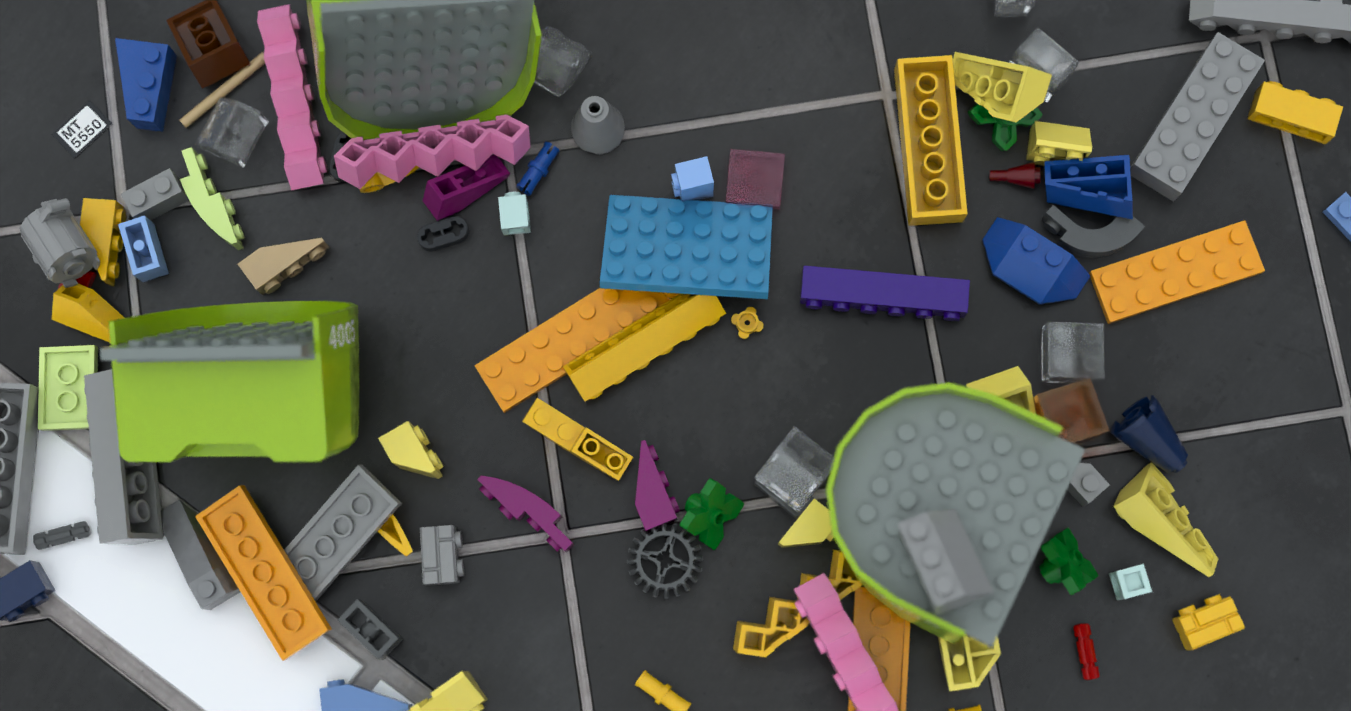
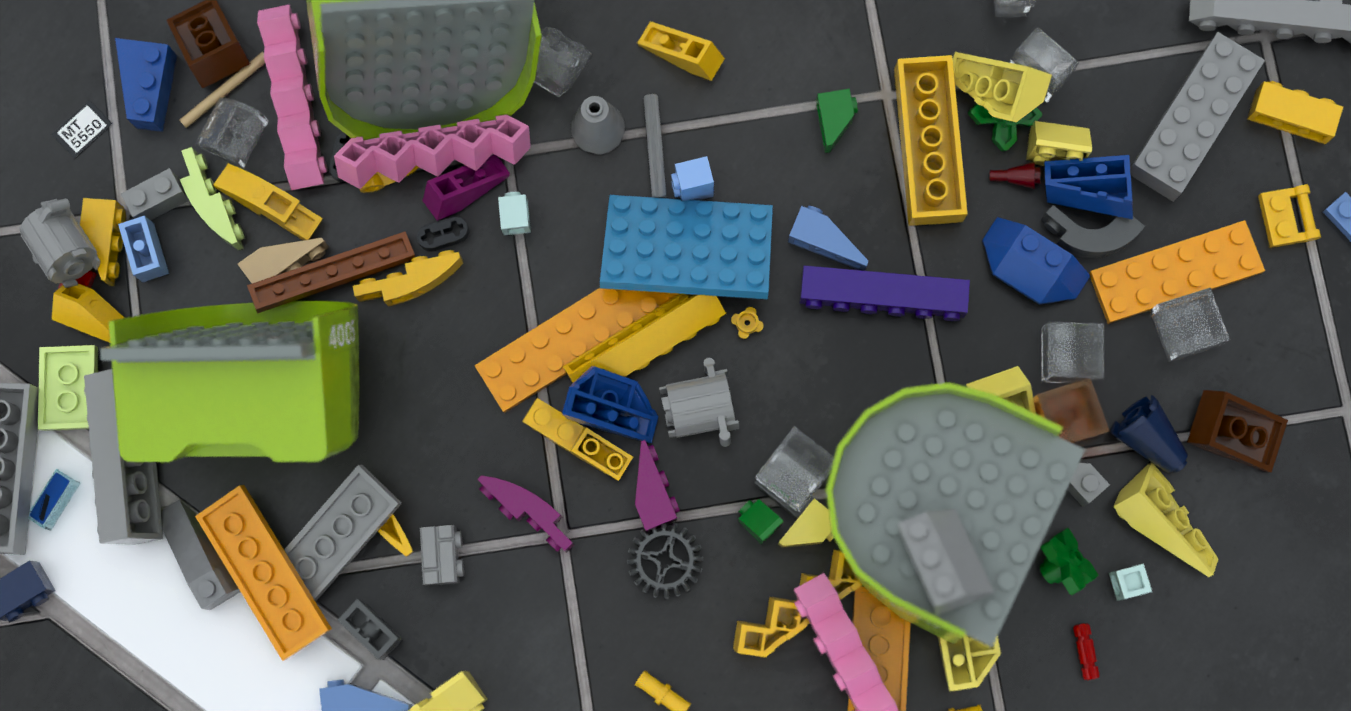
dark grey axle [33,521,90,550] -> none
light yellow slope [378,421,443,479] -> none
blue pin [516,141,560,196] -> none
green plant [680,478,744,550] -> none
clear pink plate [726,149,785,209] -> none
yellow brick [1172,594,1245,651] -> none
none -> slope [28,469,81,531]
none -> yellow slope [213,163,323,241]
none -> dark orange plate [247,232,415,314]
none -> yellow slope [353,250,463,307]
none -> blue wedge [562,366,658,443]
none -> yellow slope [637,21,725,81]
none -> light grey axle [644,94,667,198]
none -> light grey container [659,358,739,447]
none -> green slope [738,499,783,545]
none -> medium blue slope [788,206,868,271]
none -> green slope [816,89,858,153]
none -> clear brick [1150,287,1230,362]
none -> reddish brown slope [1187,390,1288,473]
none -> yellow plate [1258,184,1321,248]

